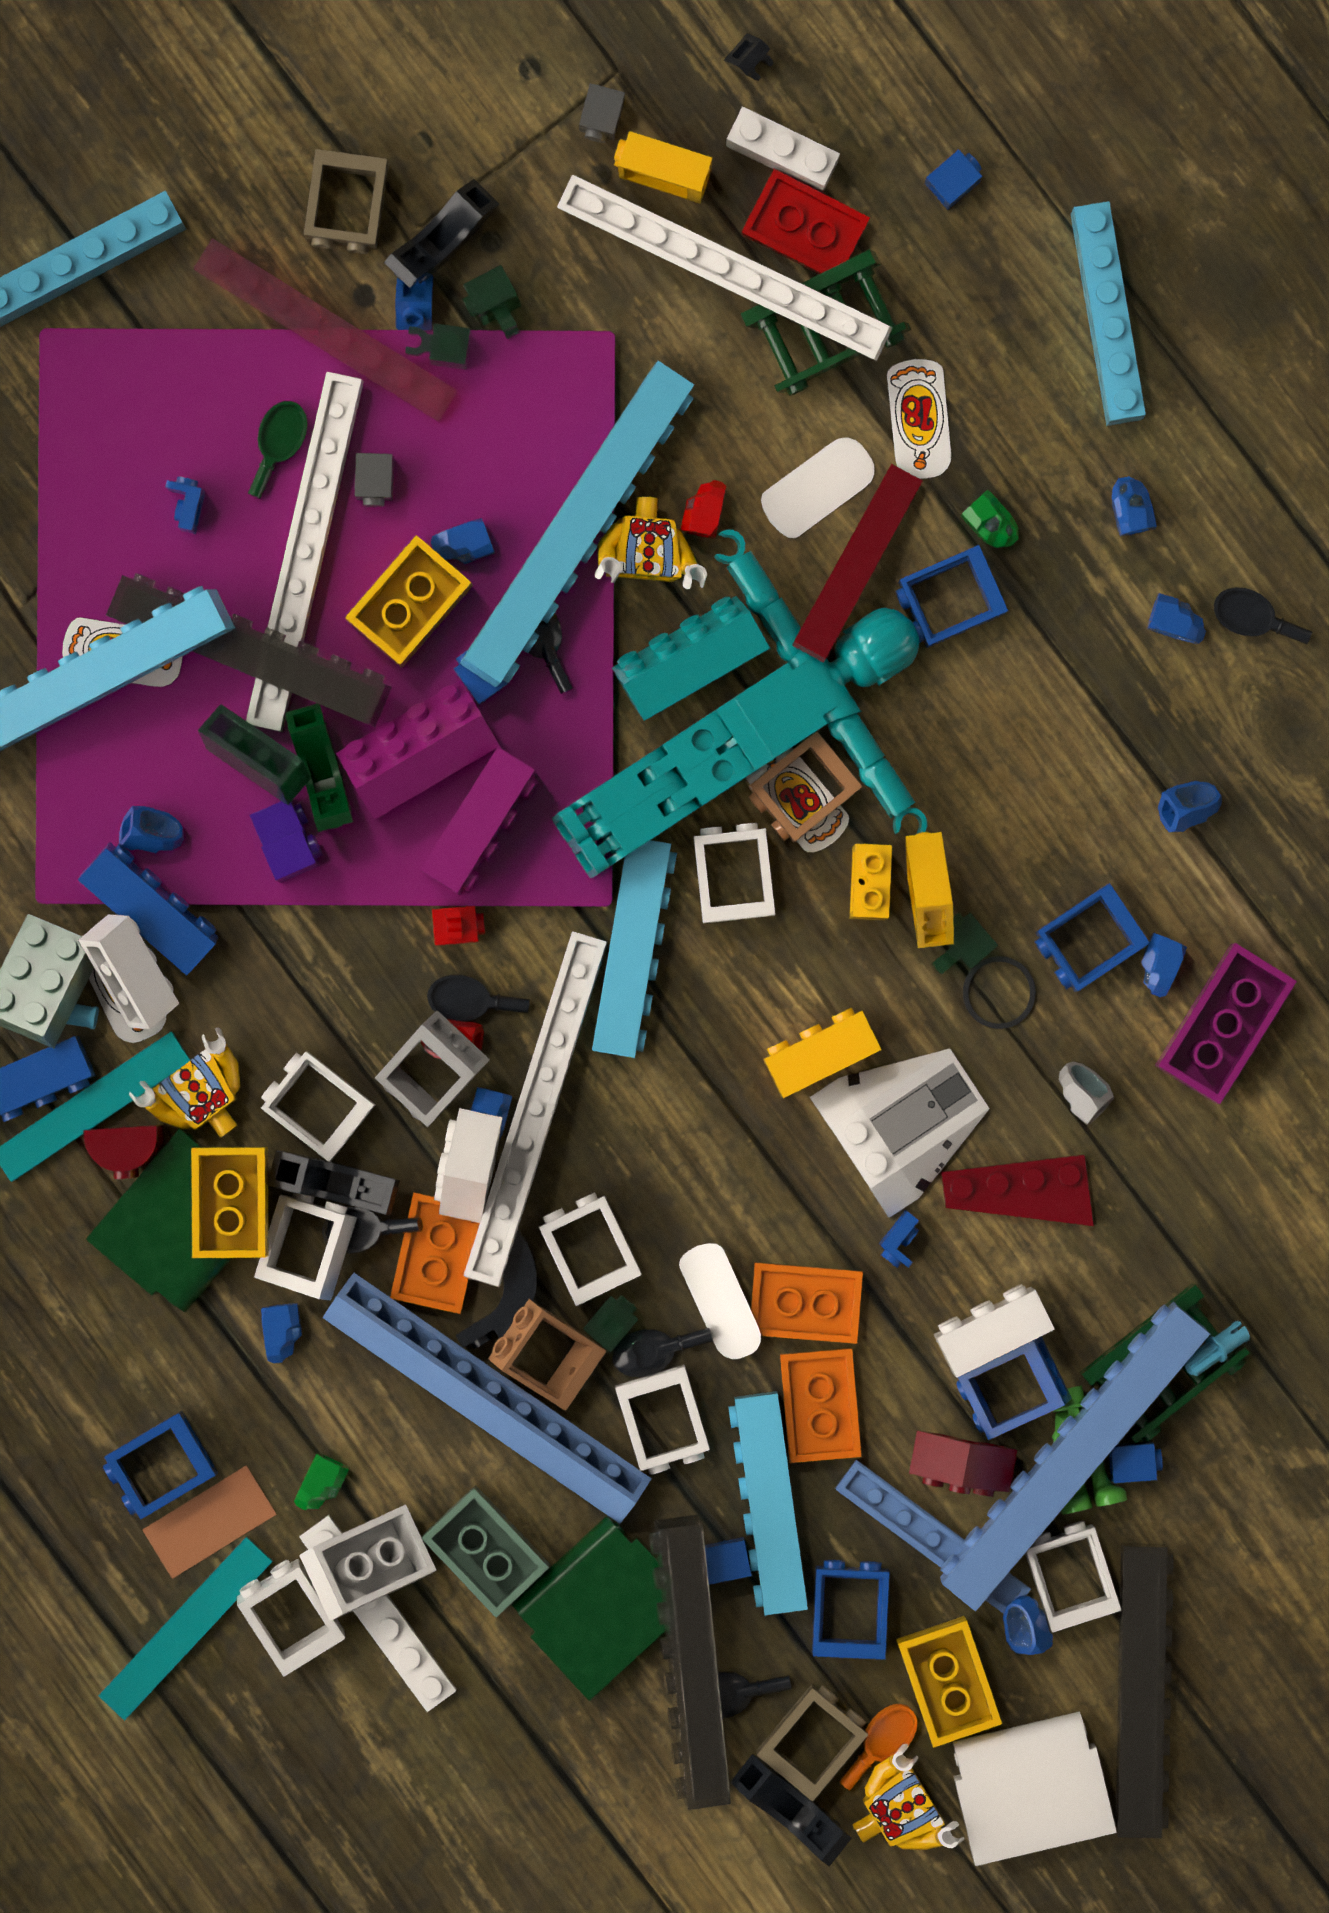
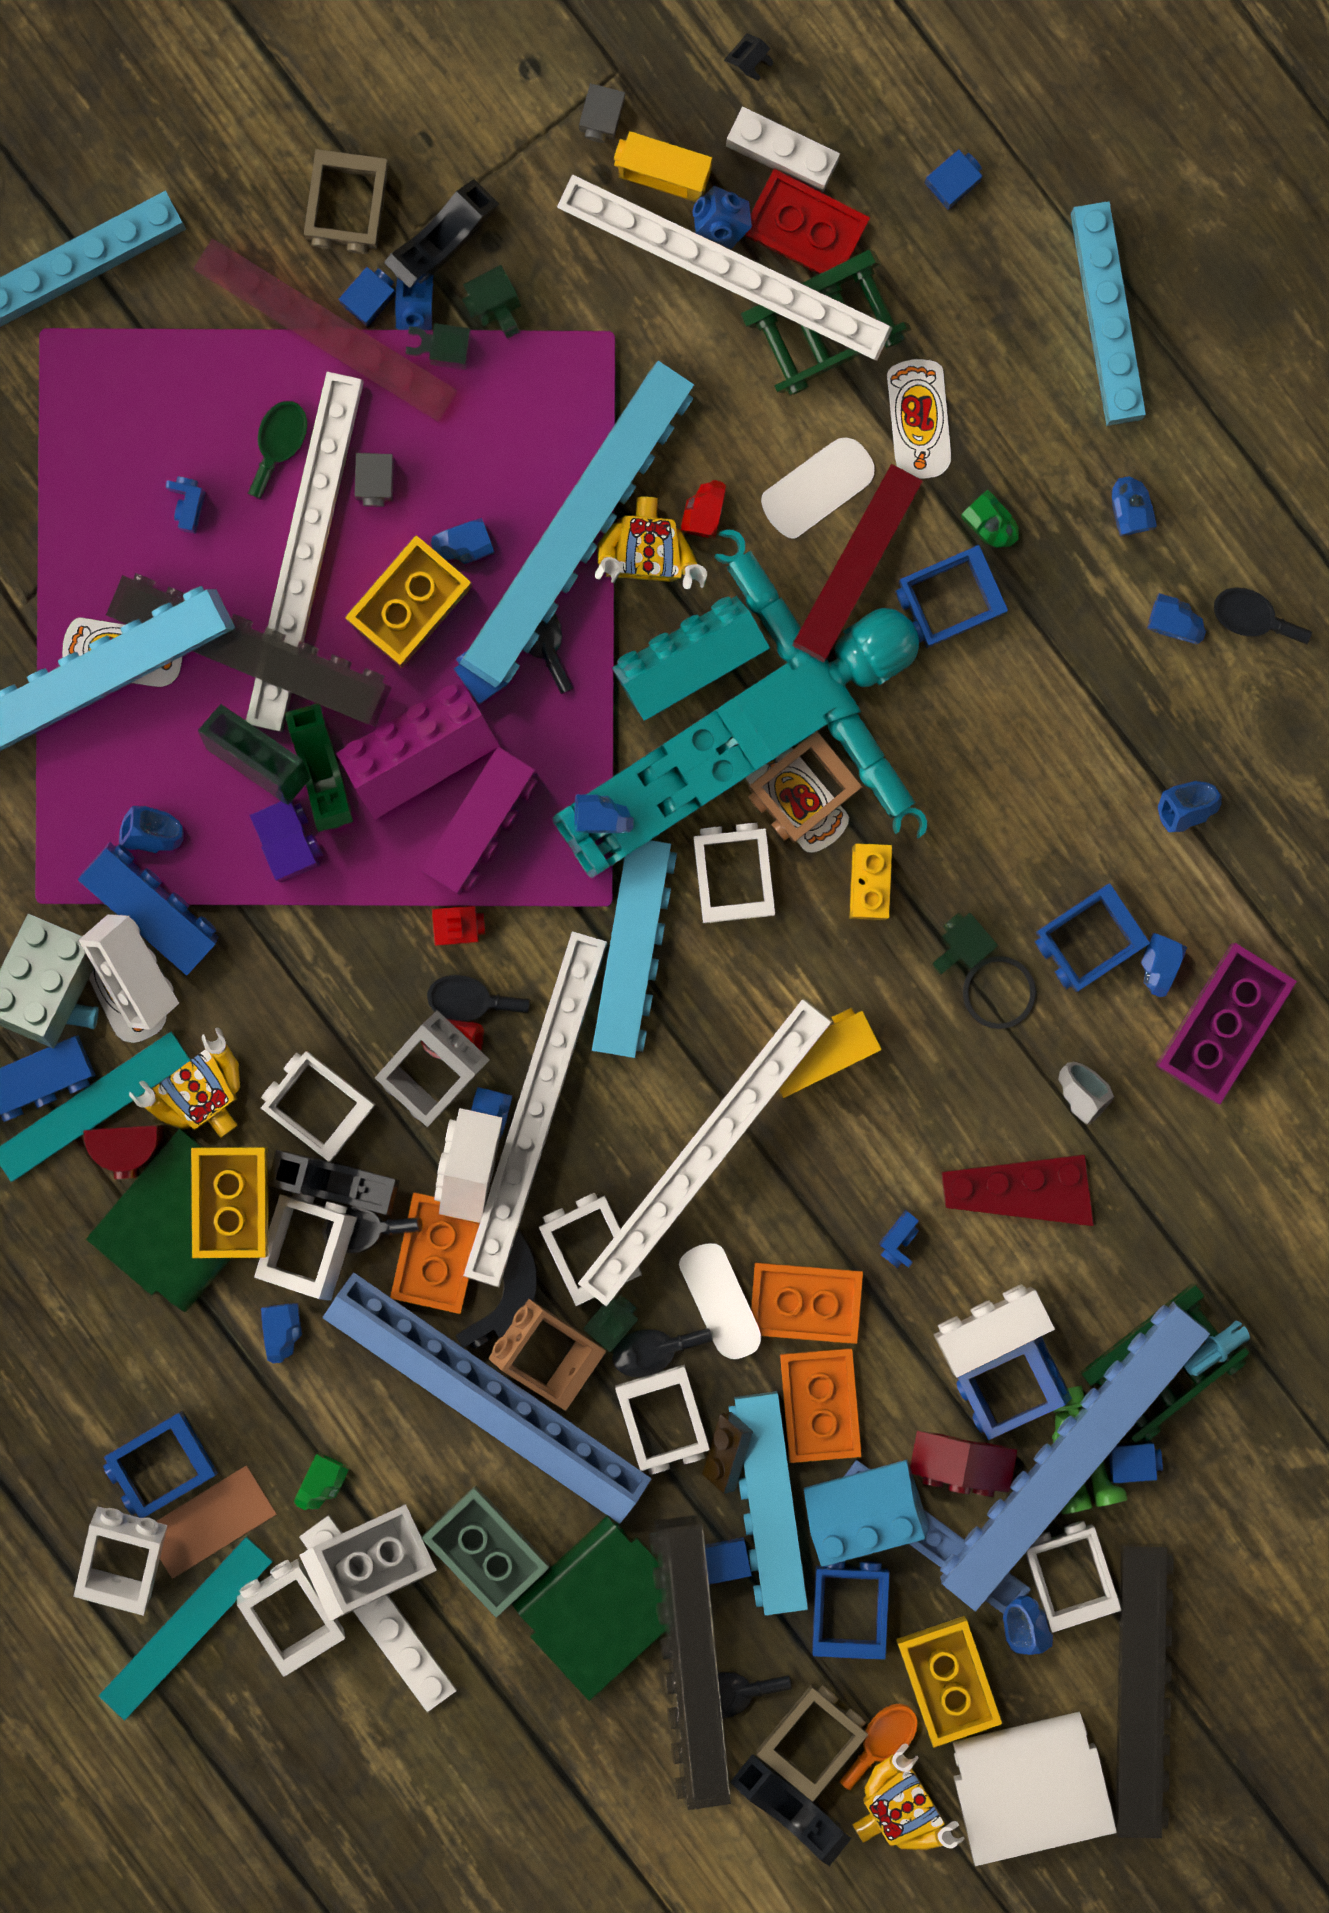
white wedge [810,1049,989,1218] -> none
yellow window [905,832,954,948] -> none
none -> white window [73,1506,168,1616]
none -> blue brick [339,267,396,327]
none -> blue rock [574,794,633,833]
none -> white plate [578,999,832,1306]
none -> blue brick [693,186,752,249]
none -> dark brown plate [702,1412,753,1494]
none -> dark azure slope [804,1459,929,1567]

